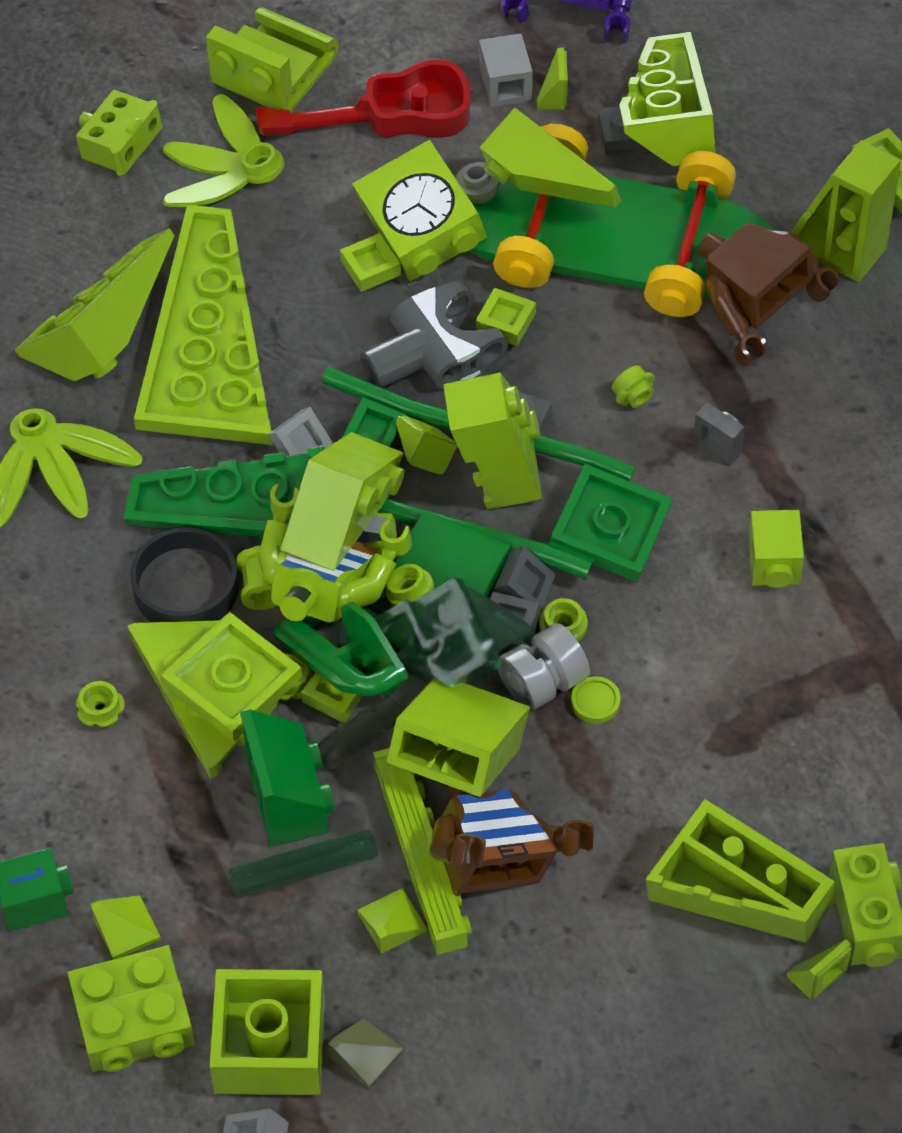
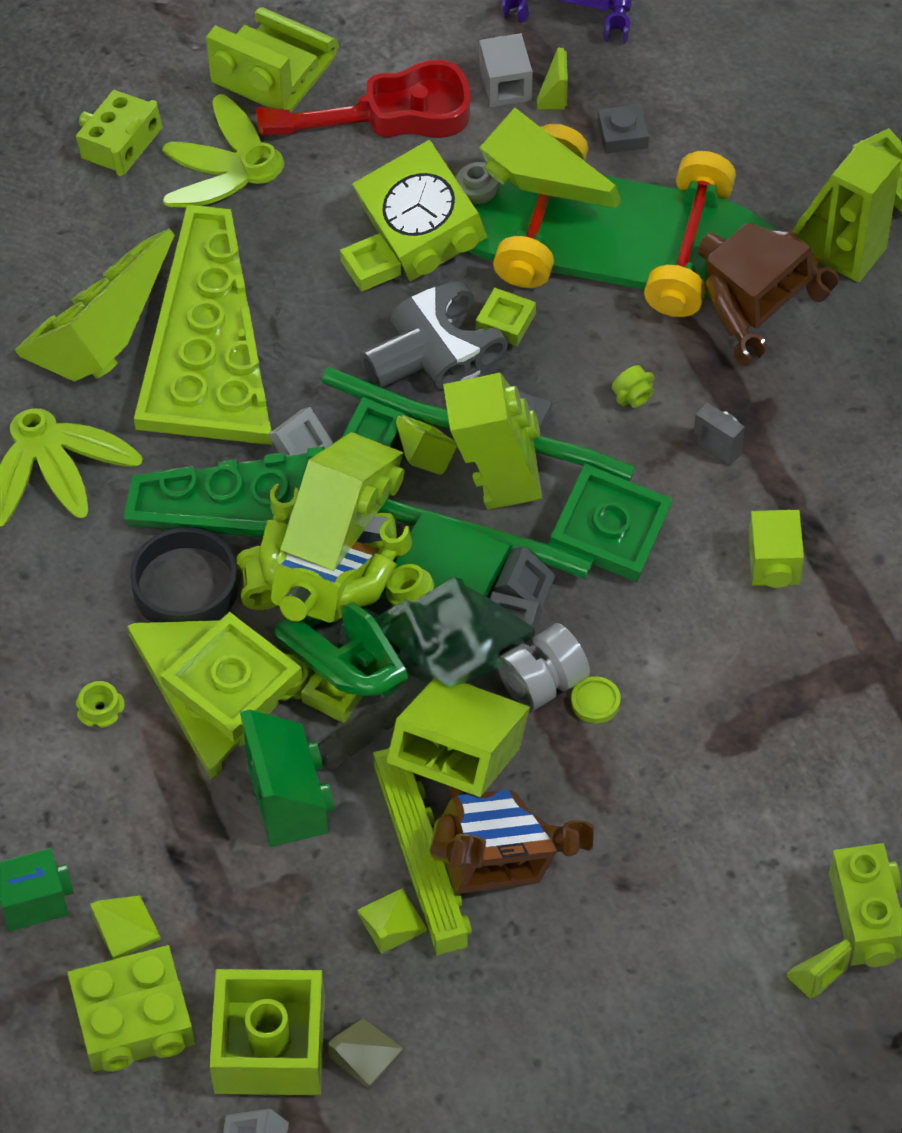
clear green axle [228,829,378,897] -> none
lime plate [539,598,588,641] -> none
lime wedge [619,32,716,166] -> none
lime wedge [645,799,835,943] -> none

